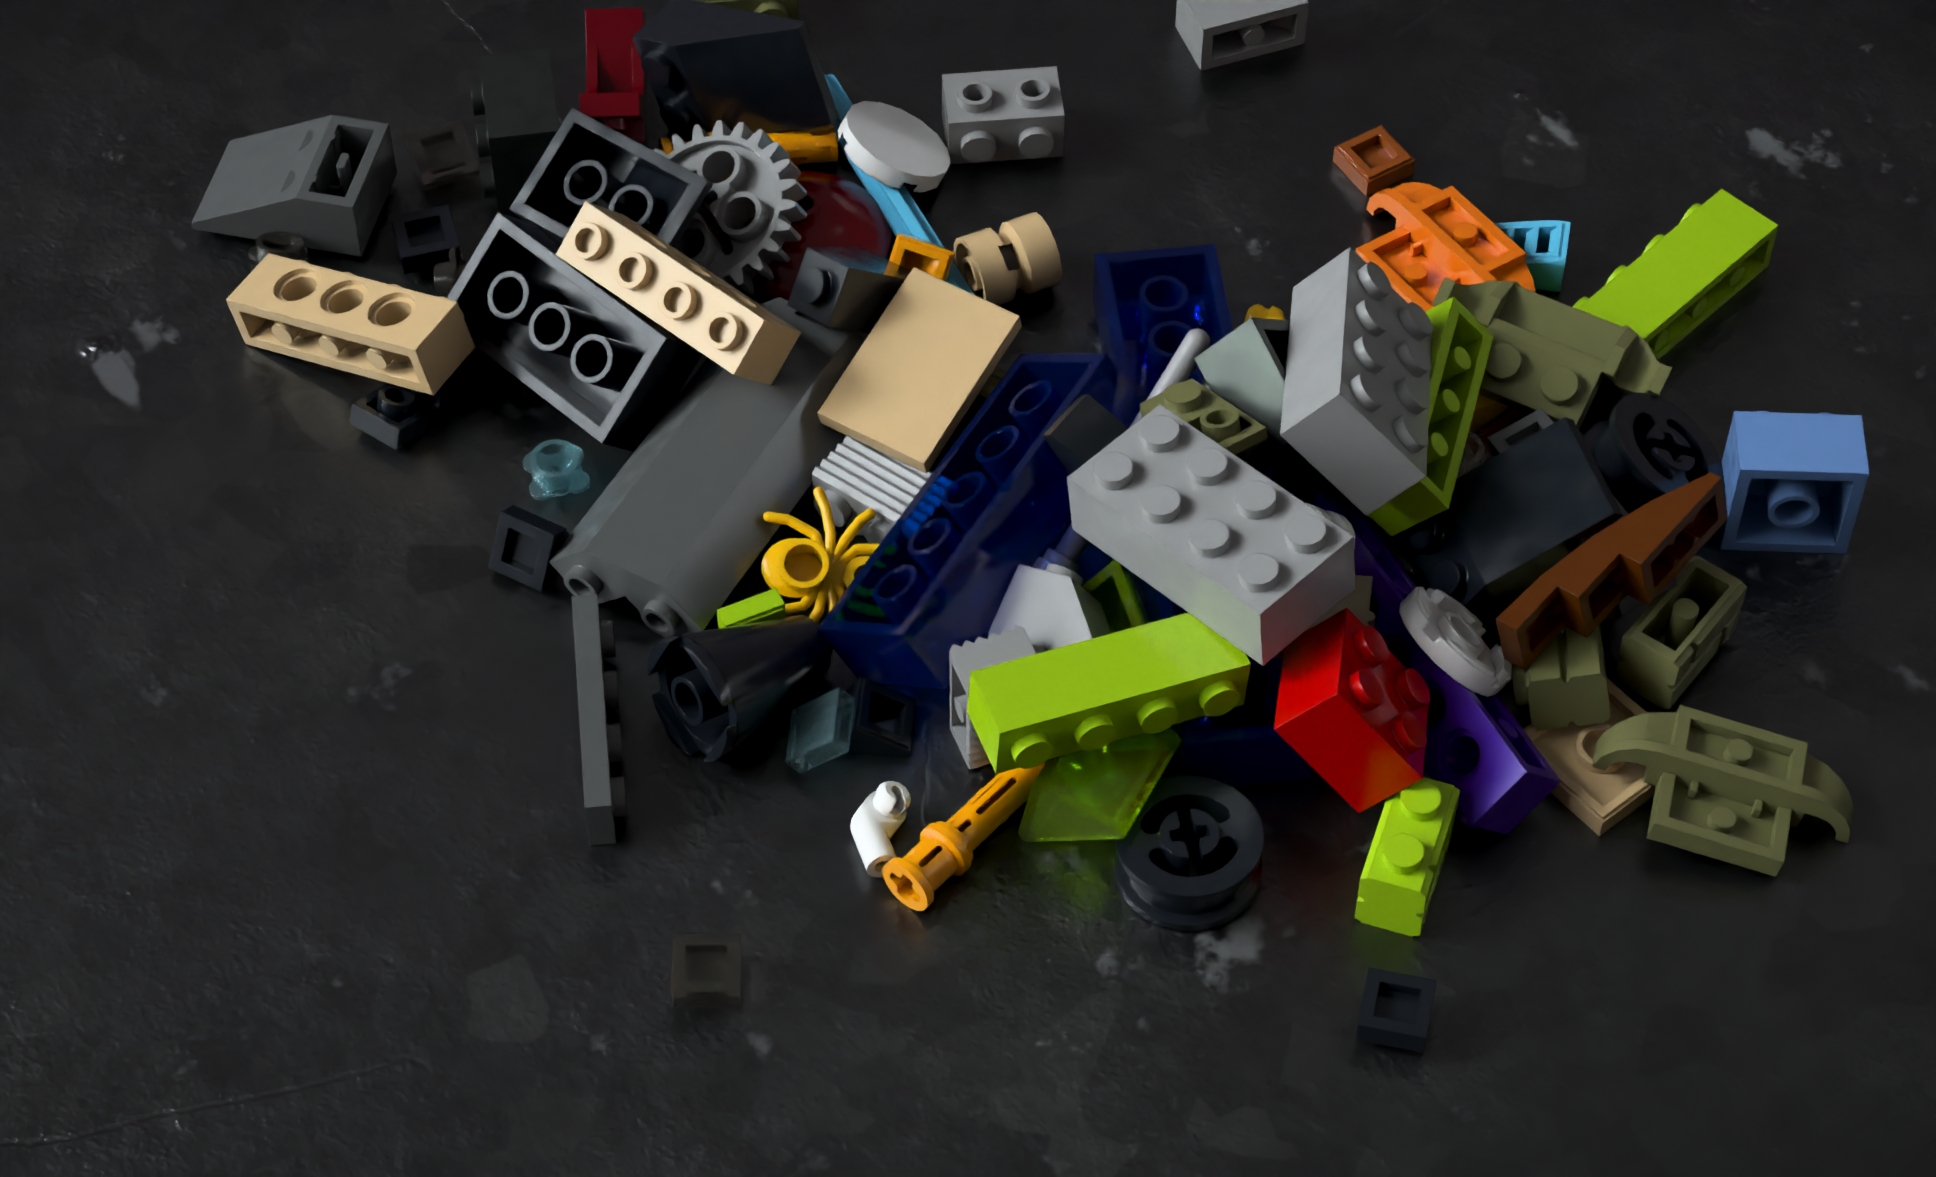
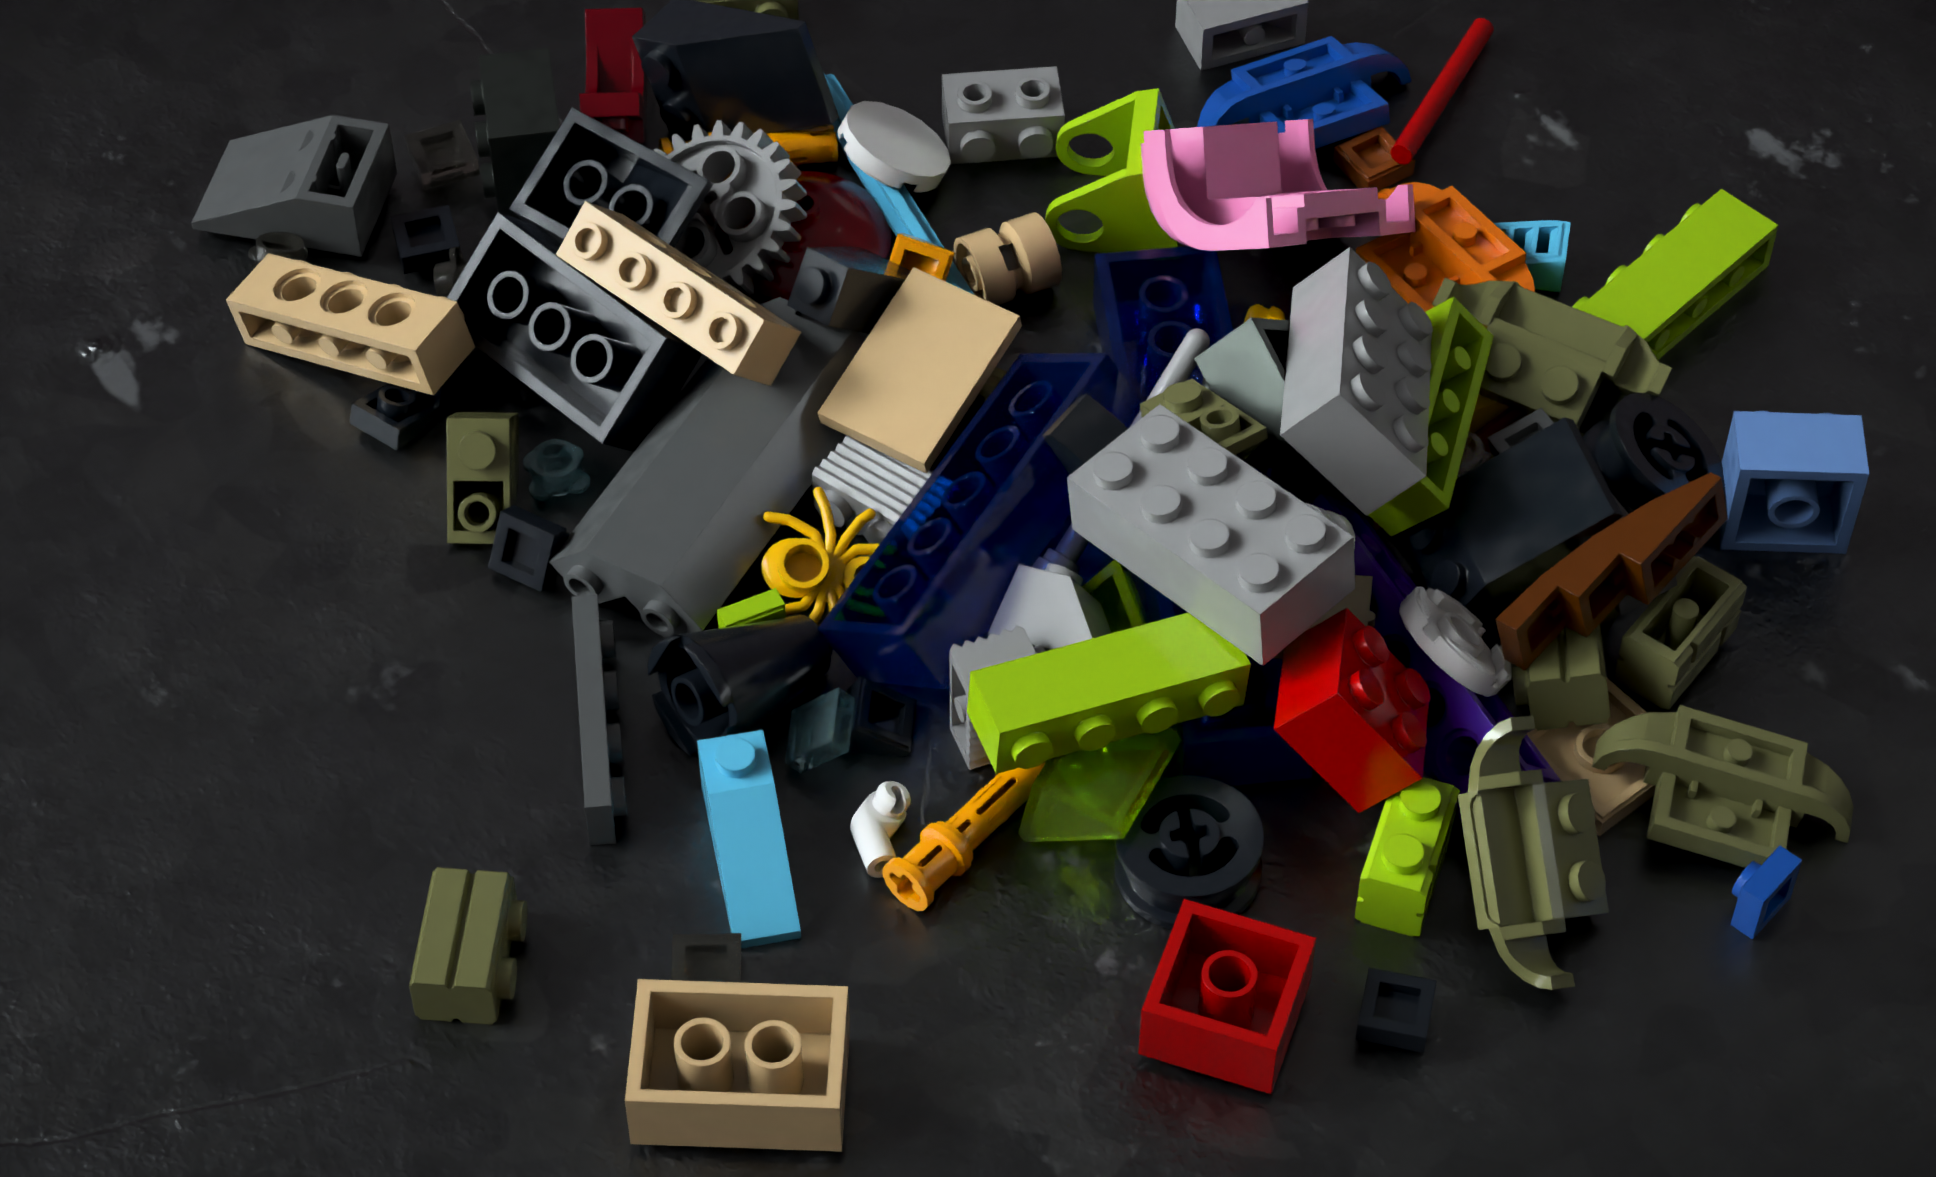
none -> olive brick [409,867,528,1025]
none -> olive slope [446,412,519,544]
none -> tan brick [625,979,850,1152]
none -> medium azure slope [697,730,801,950]
none -> lime hose [1045,88,1183,258]
none -> red brick [1138,899,1317,1094]
none -> bright pink piece [1141,119,1416,251]
none -> blue plate [1197,36,1412,151]
none -> red bar [1390,18,1494,165]
none -> olive plate [1458,716,1609,990]
none -> blue plate [1730,845,1802,940]

